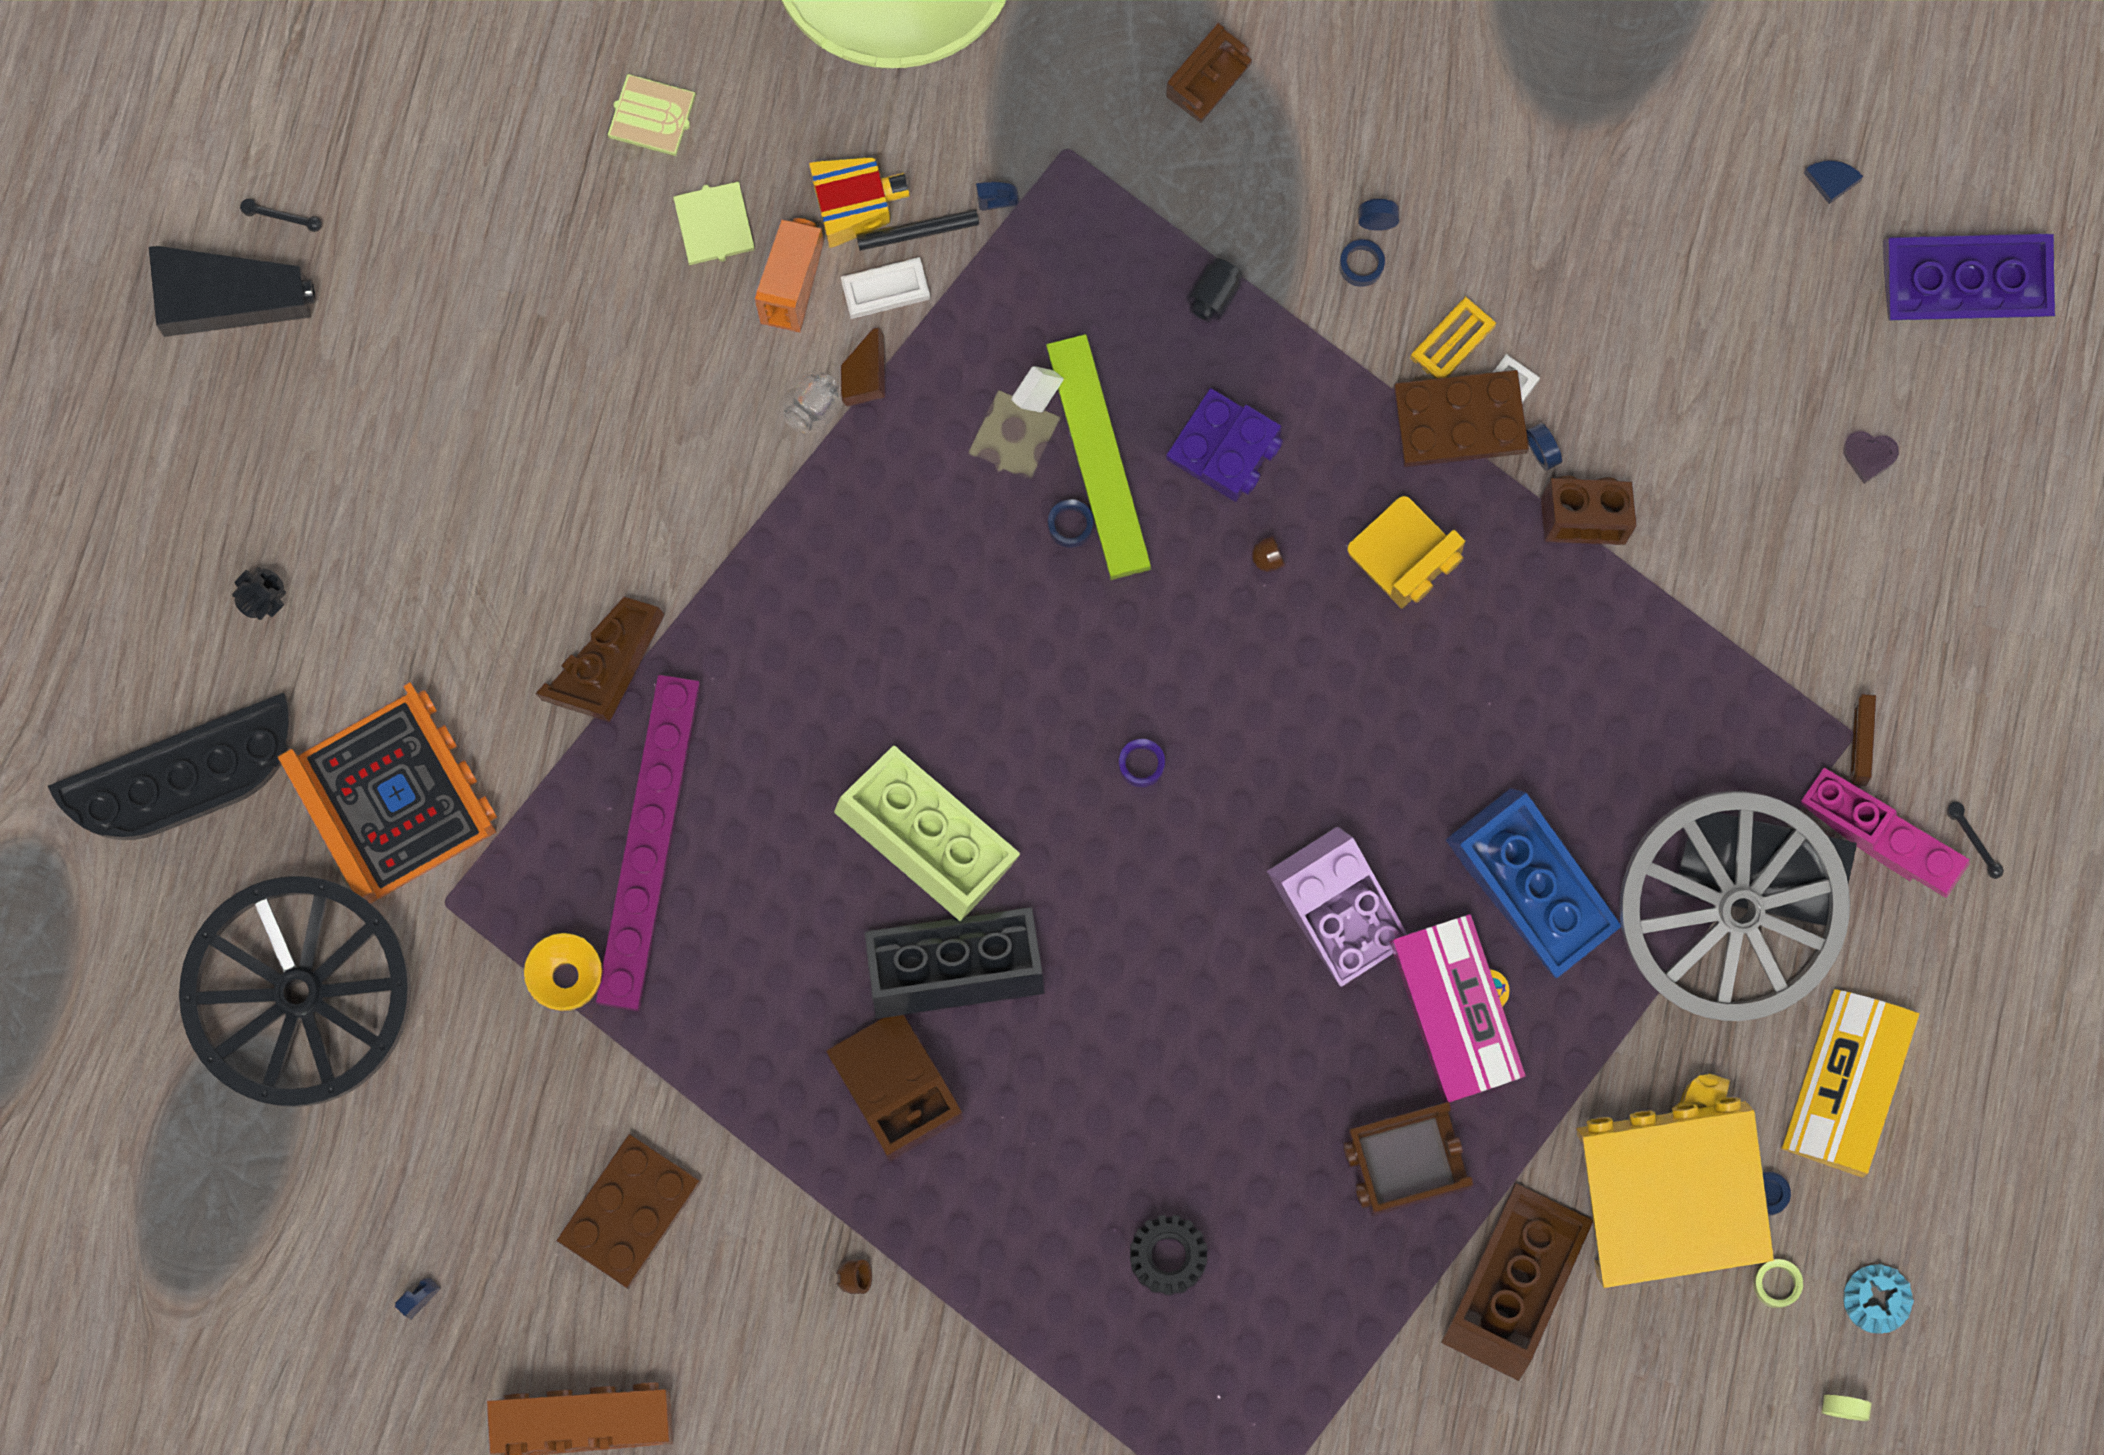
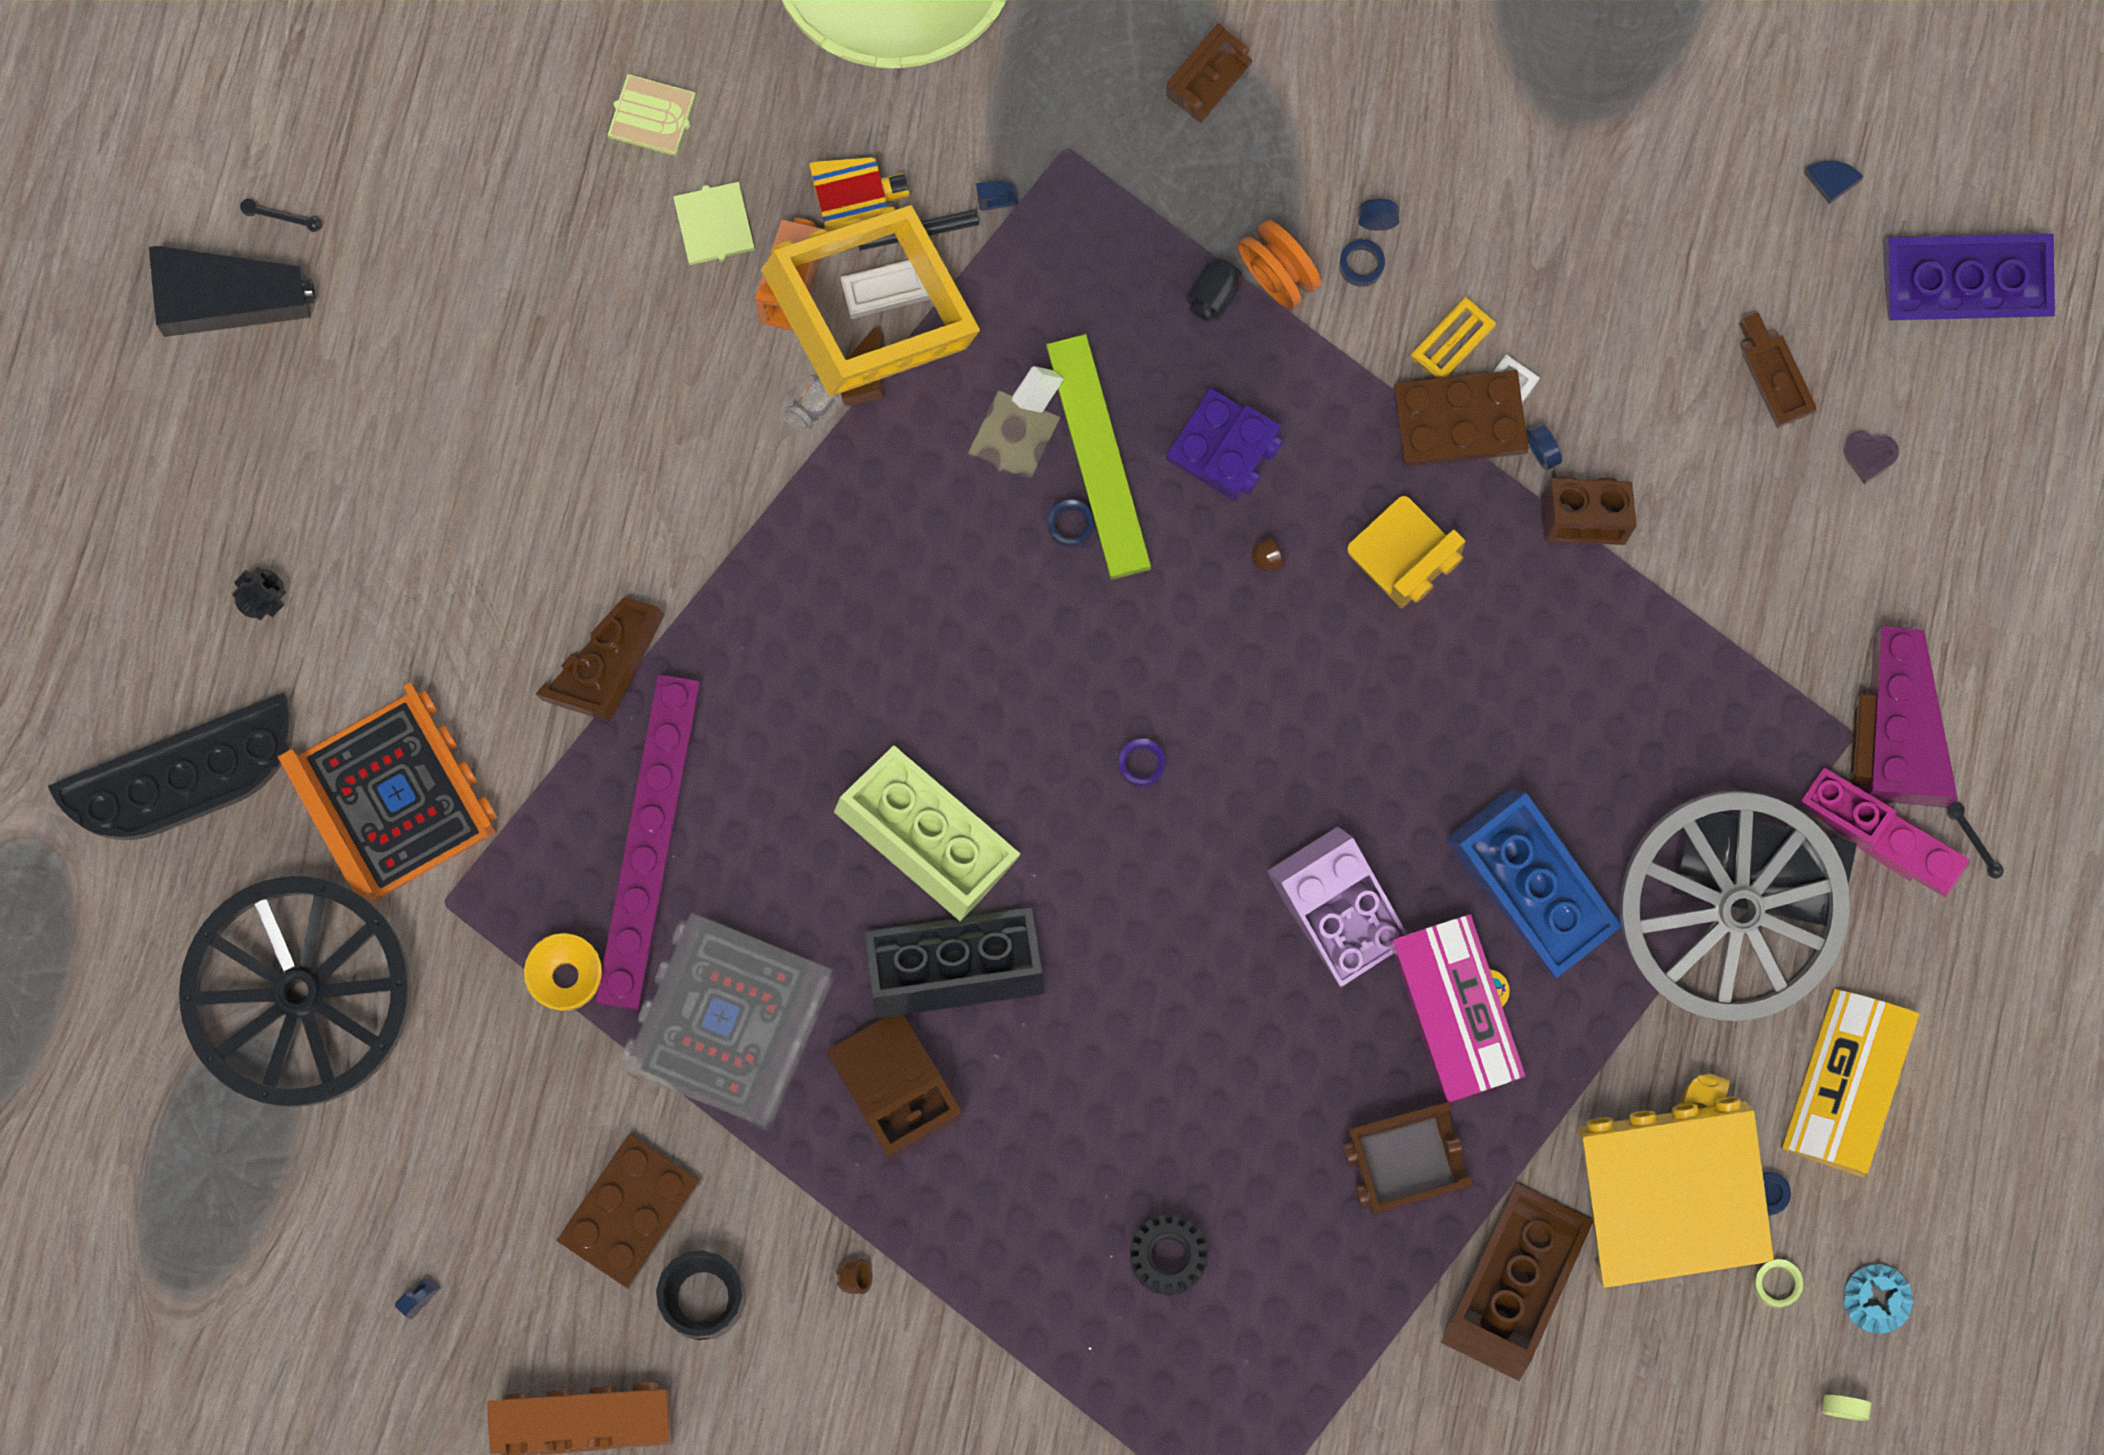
none -> clear panel [621,913,835,1133]
none -> black piece [656,1250,746,1341]
none -> yellow window [761,205,980,397]
none -> orange wheel [1237,220,1322,310]
none -> reddish brown hinge [1740,312,1817,428]
none -> magenta wedge [1865,626,1958,808]

